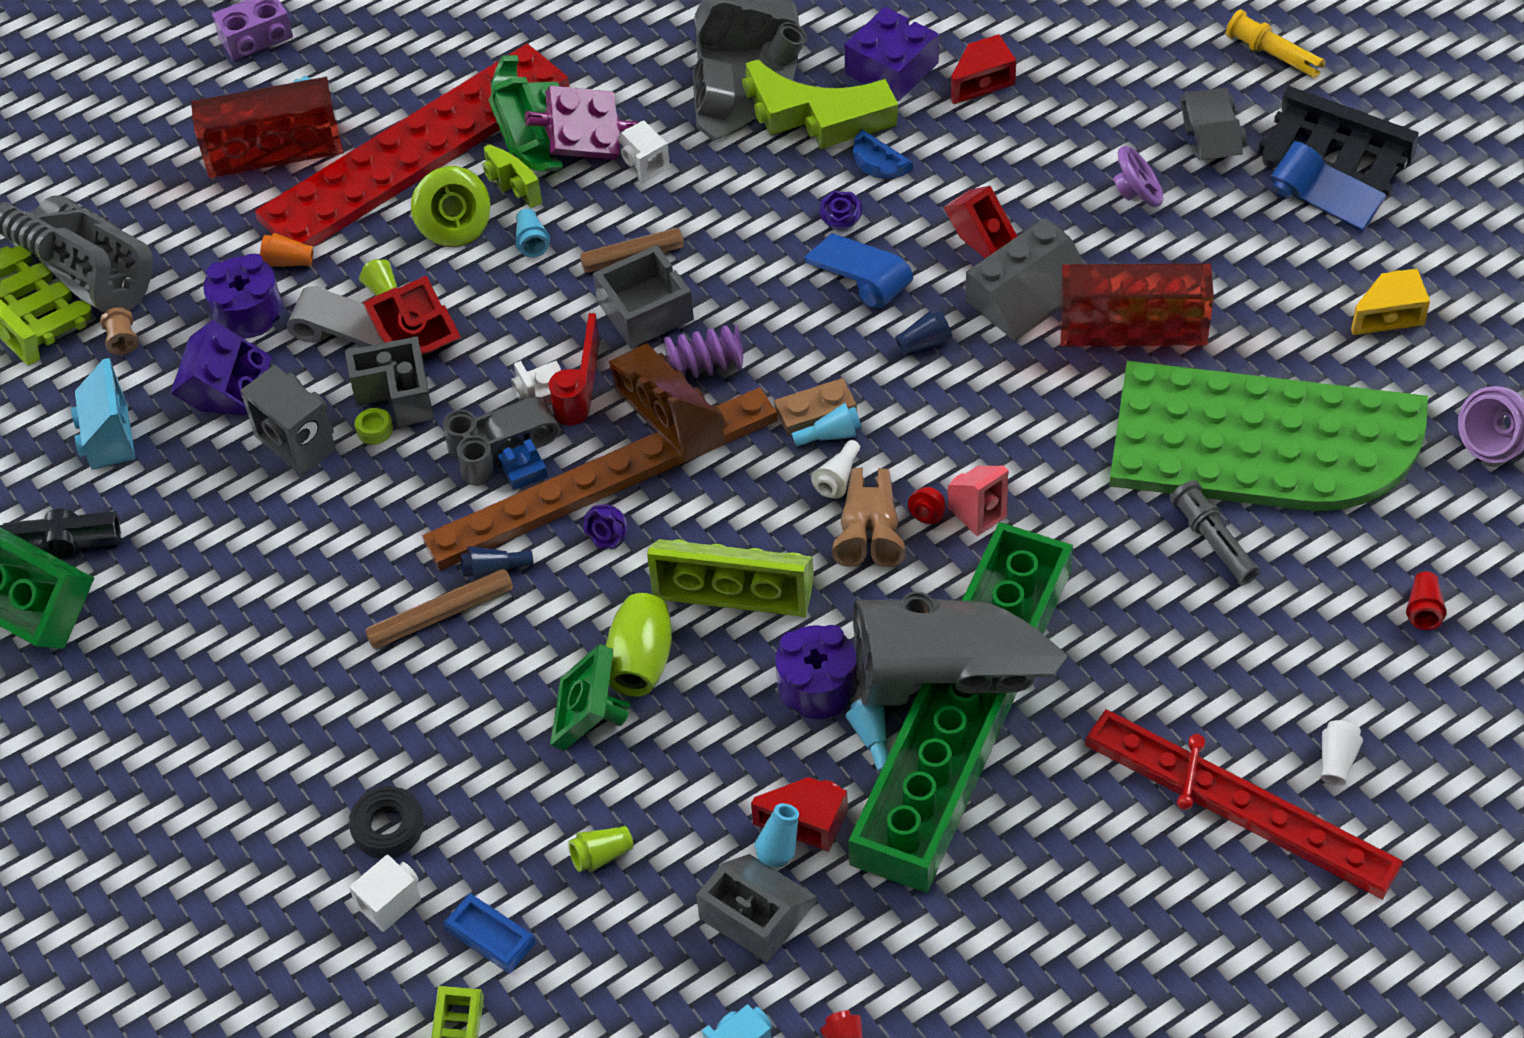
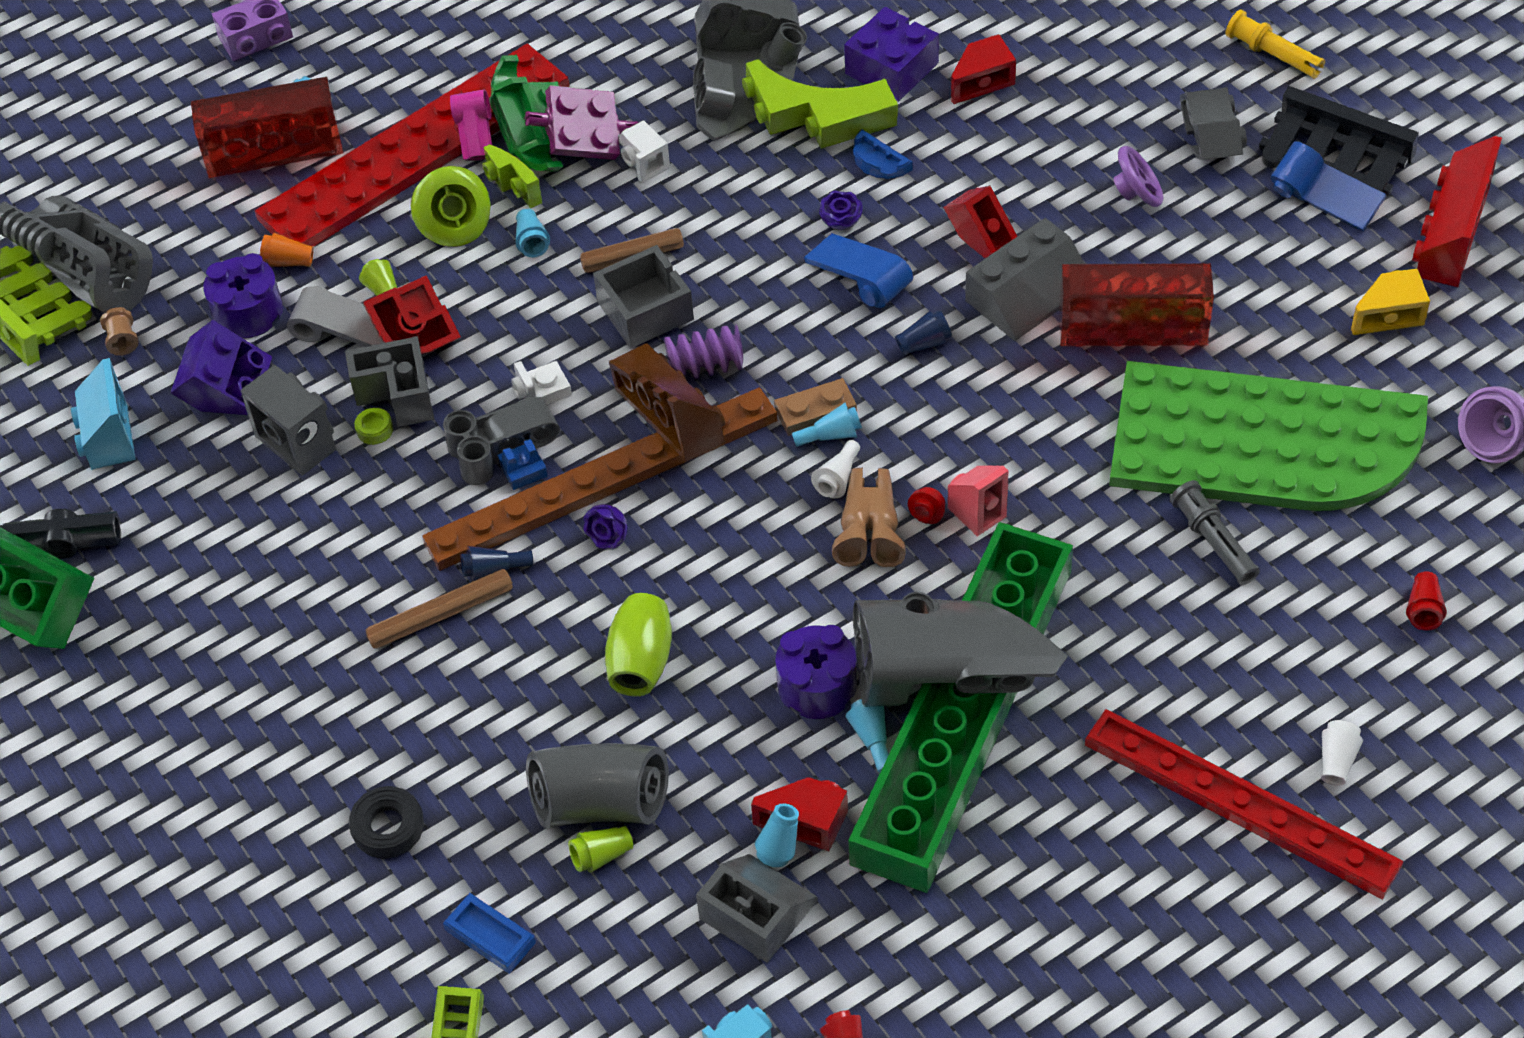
white brick [349,854,421,932] -> none
red door [548,313,600,426] -> none
green tile [550,644,630,751] -> none
lime slope [647,539,814,617] -> none
red hinge [1177,734,1205,810] -> none
none -> dark pink piece [450,89,492,161]
none -> dark grey brick [526,743,669,829]
none -> red slope [1412,136,1502,287]

